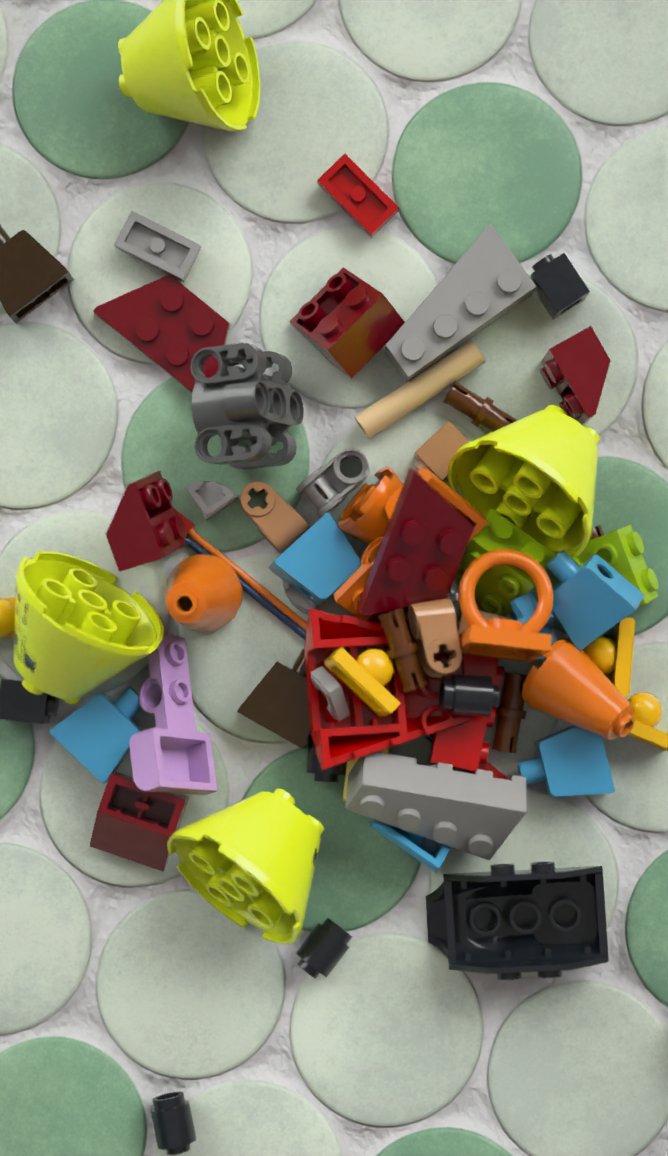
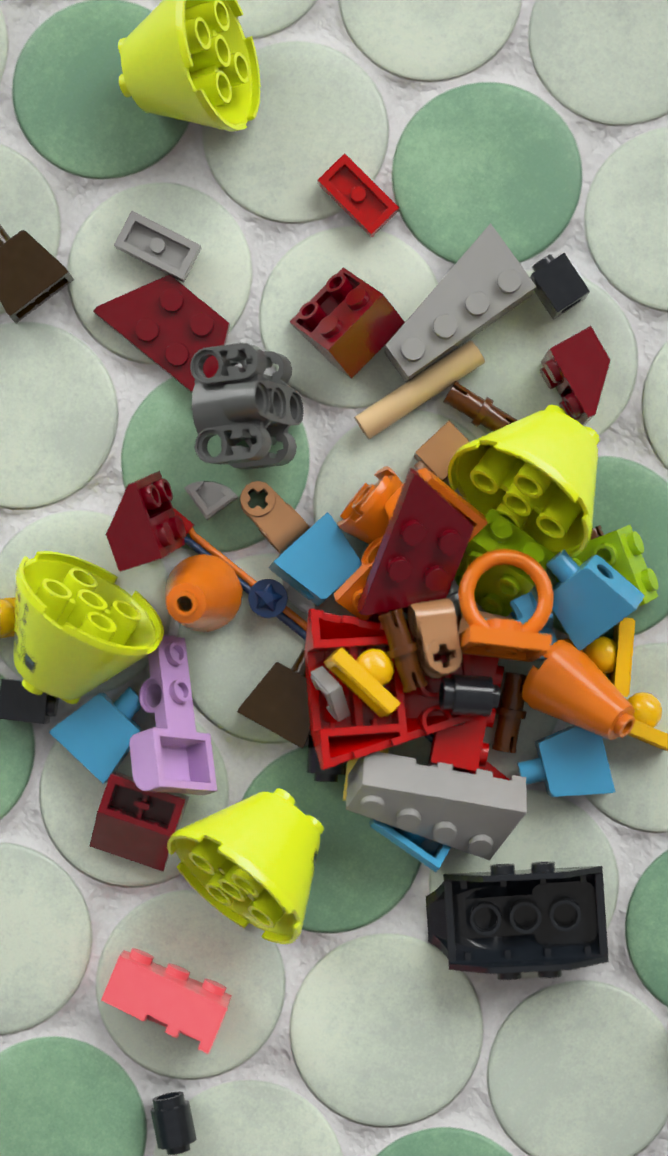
light grey piece [296,449,369,518] -> none
black brick [296,917,352,979] -> none
none -> coral wedge [101,948,232,1054]
none -> dark blue tile [248,579,288,618]

